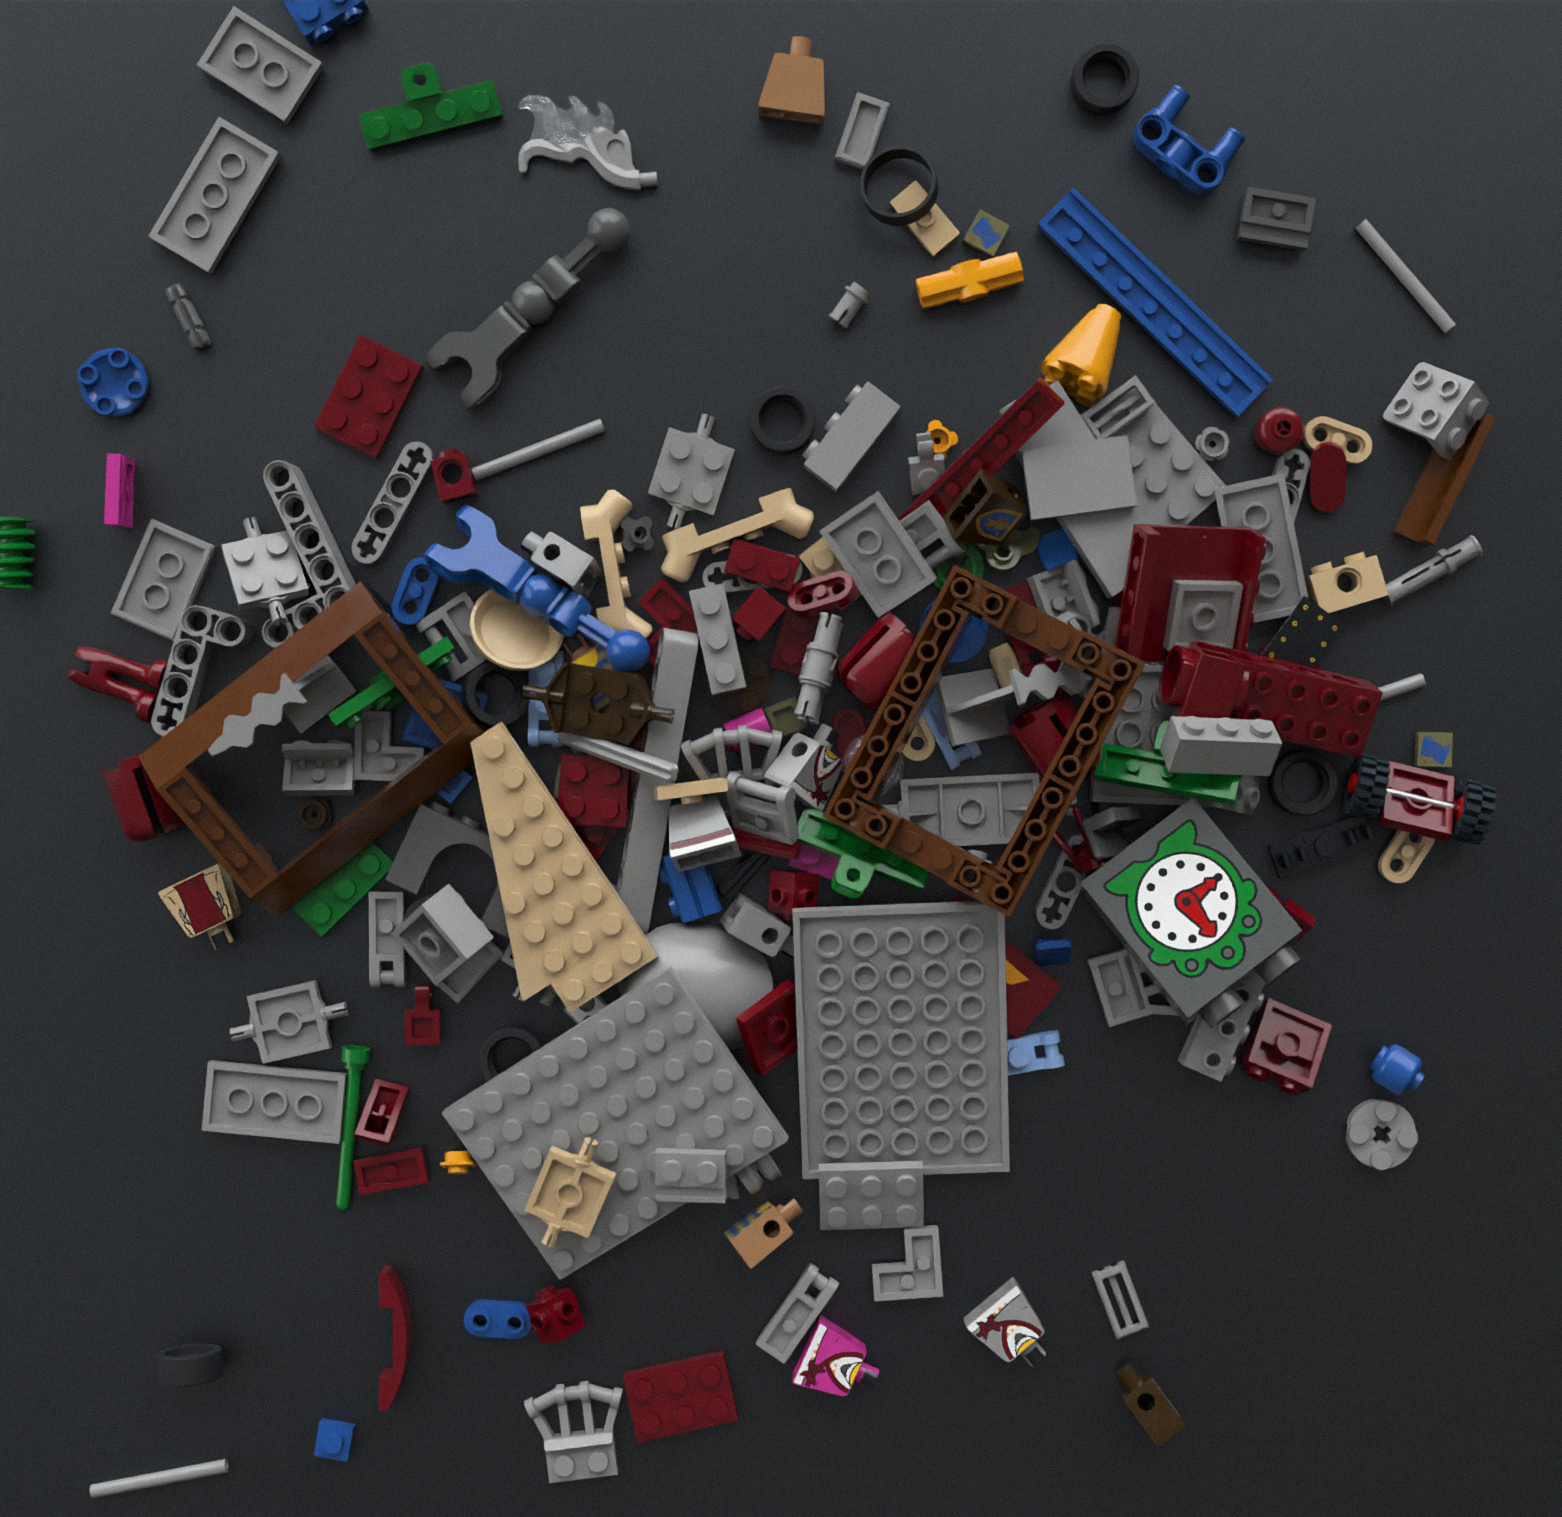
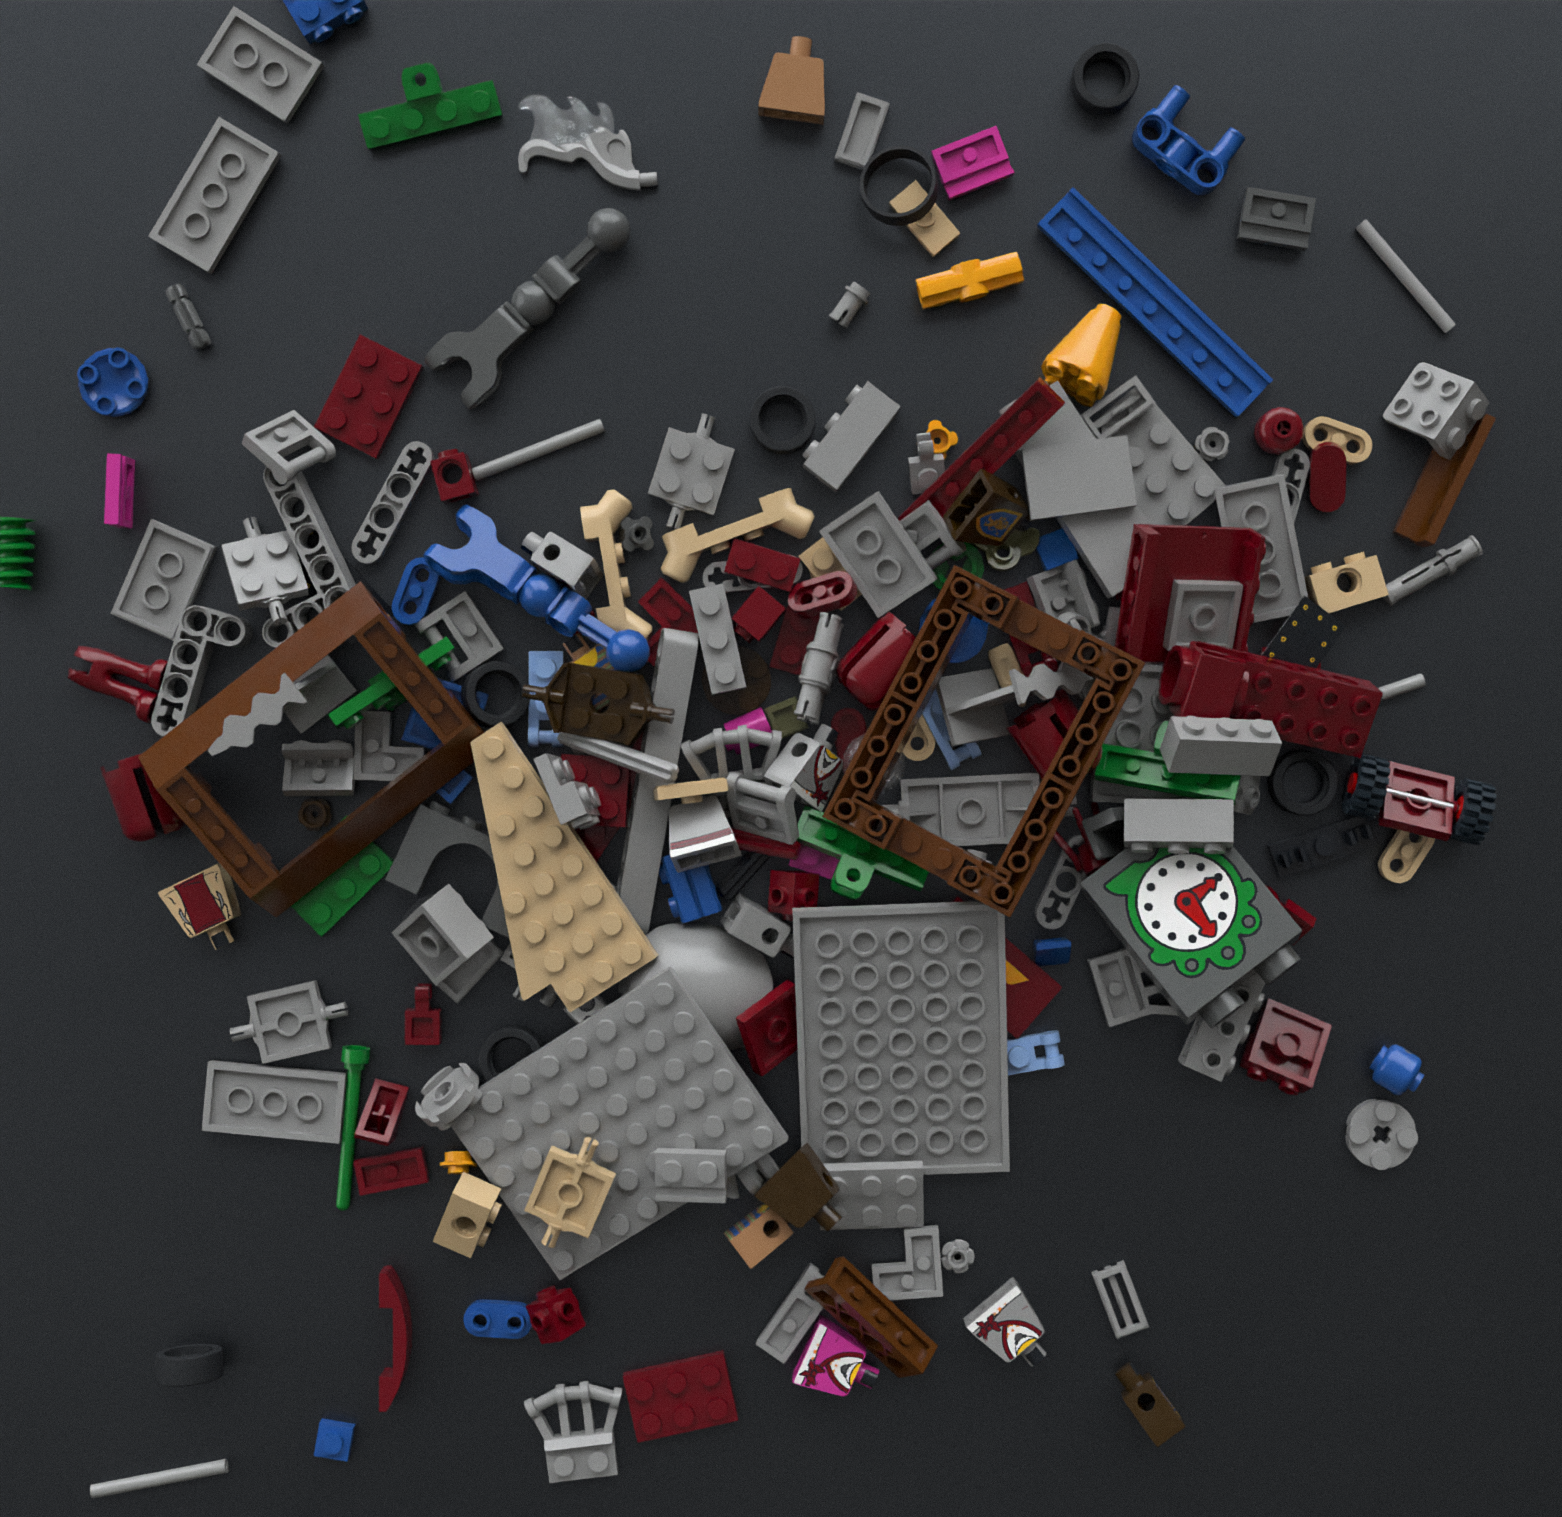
light grey plate [368,891,407,988] -> none
tan piece [469,589,564,671] -> none
olive tile [963,209,1010,258] -> none
olive tile [1414,732,1453,767] -> none
none -> light grey plate [242,410,336,484]
none -> light grey plate [415,1063,482,1131]
none -> tan brick [433,1172,502,1258]
none -> light grey plate [534,753,601,830]
none -> dark brown torso [755,1143,842,1232]
none -> reddish brown fence [804,1256,938,1378]
none -> dark pink plate [931,126,1015,201]
none -> light grey plate [941,1239,975,1273]
none -> light grey brick [1124,799,1234,854]

